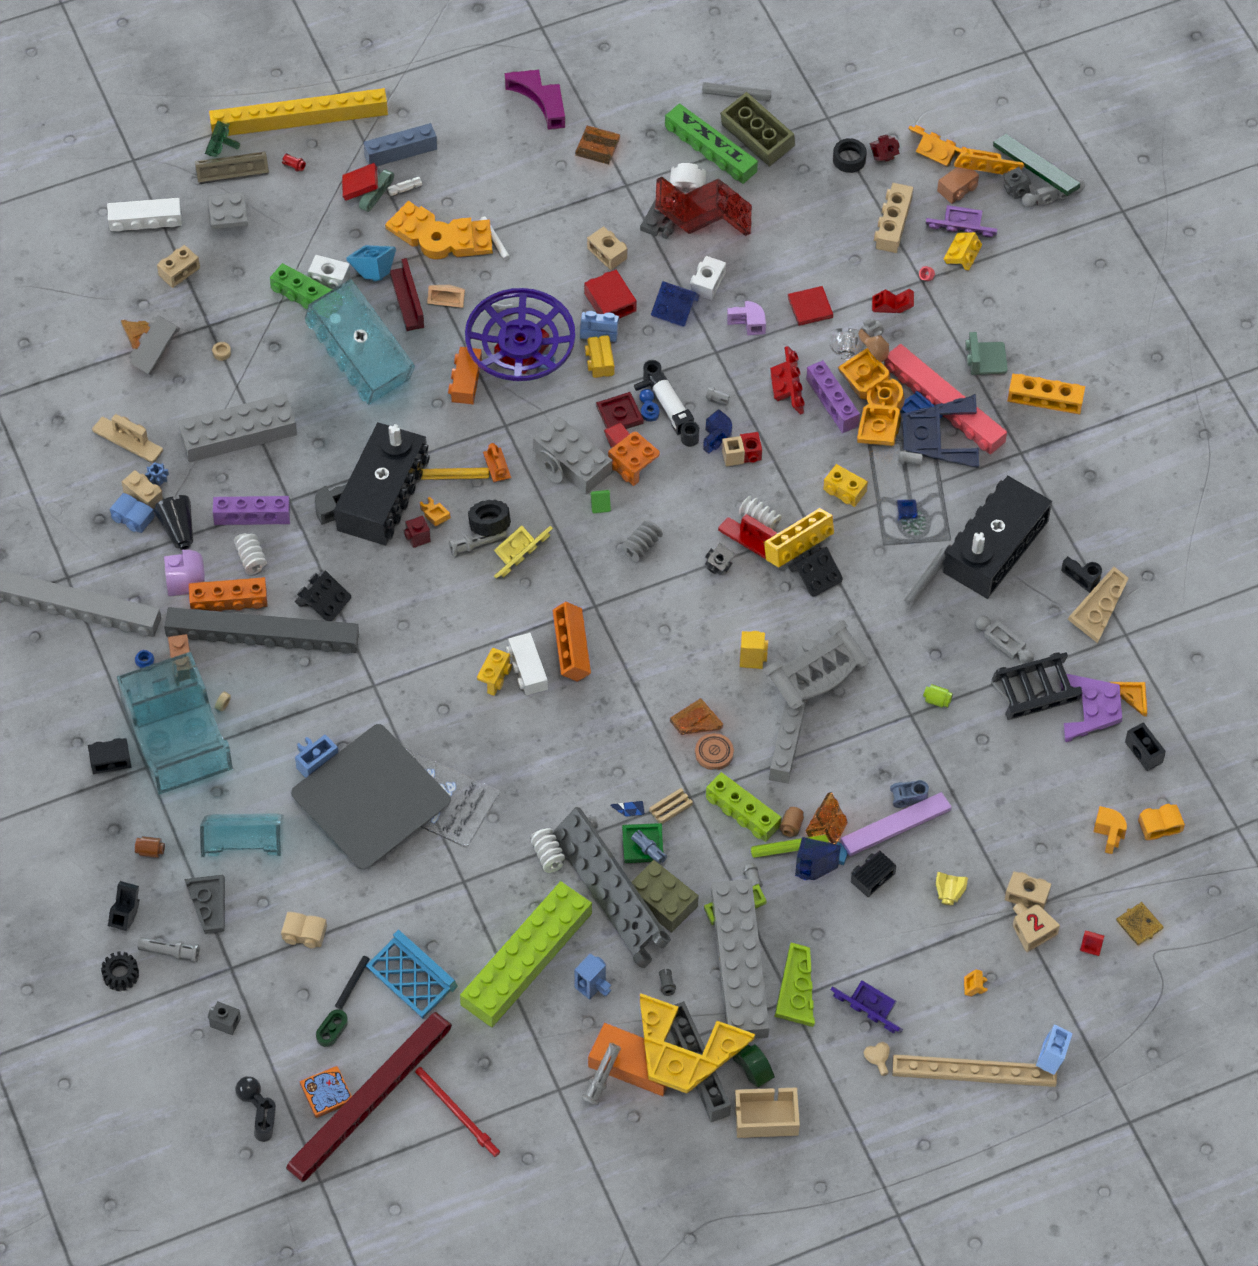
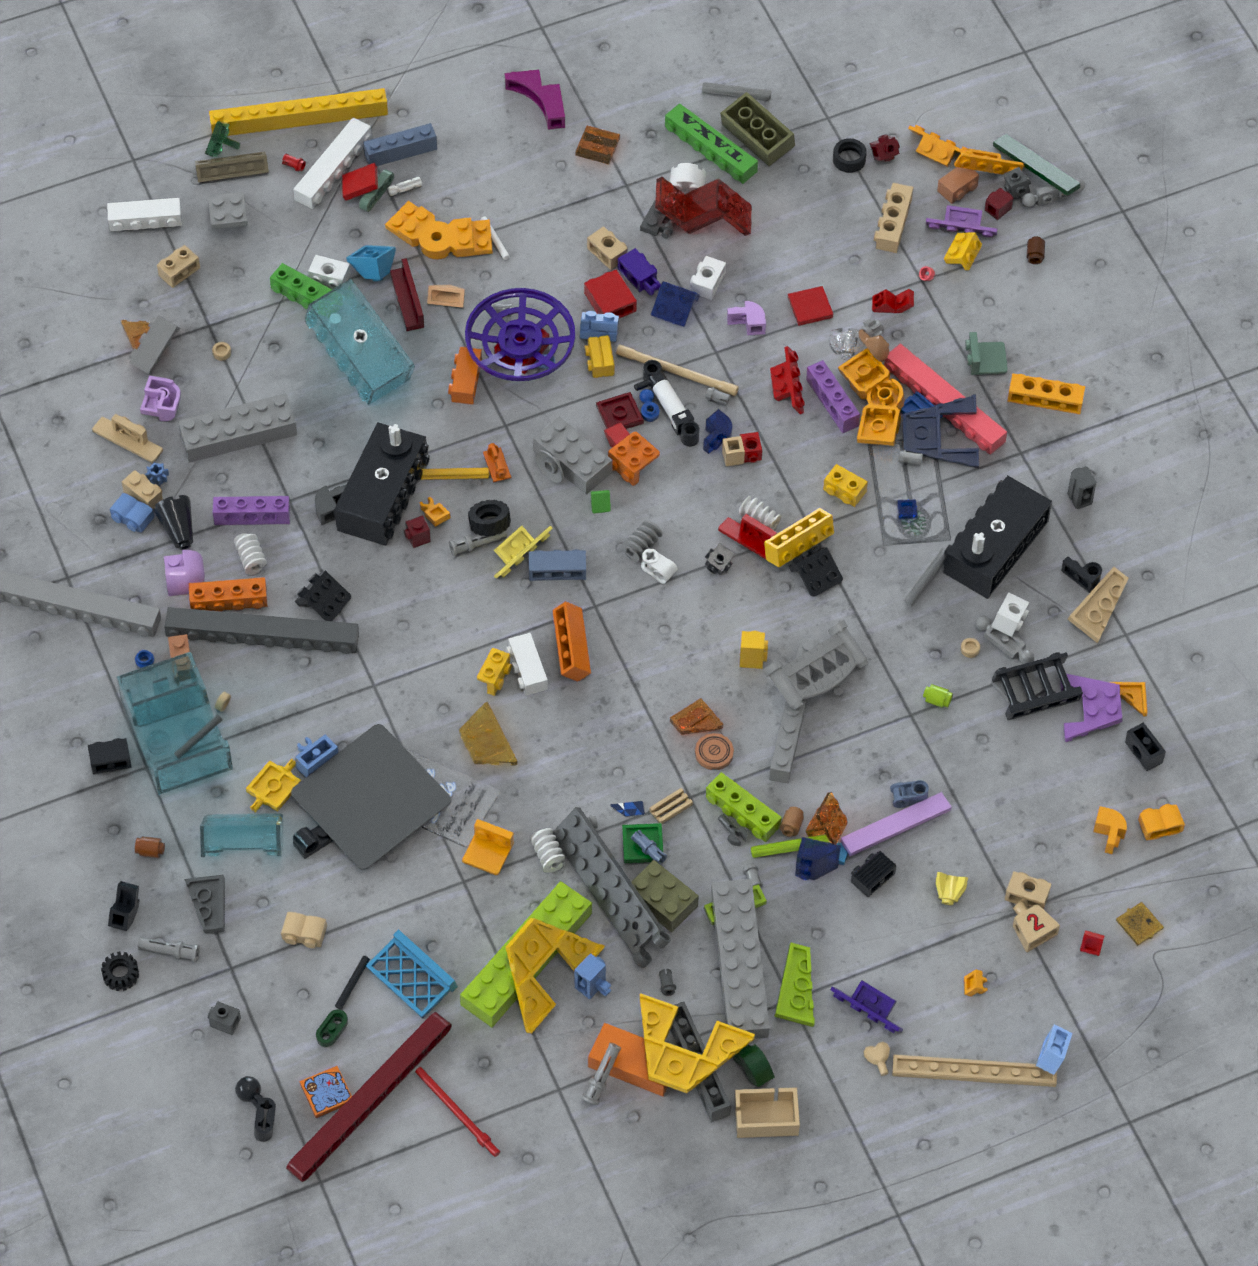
none -> lavender brick [140,376,181,421]
none -> dark grey bar [174,714,223,759]
none -> yellow plate [246,759,301,812]
none -> white brick [293,118,372,209]
none -> black plate [293,825,333,859]
none -> clear yellow wing [459,702,518,766]
none -> light orange bracket [462,819,514,875]
none -> yellow wing [505,918,605,1034]
none -> sand blue brick [529,549,586,581]
none -> tan piece [616,344,739,396]
none -> dark purple brick [618,248,662,296]
none -> white piece [641,549,678,584]
none -> dark grey bar [718,814,747,846]
none -> tan tile [961,638,980,658]
none -> dark red brick [984,188,1014,220]
none -> white brick [991,592,1029,637]
none -> reddish brown brick [1026,236,1045,264]
none -> dark grey brick [1067,466,1097,509]

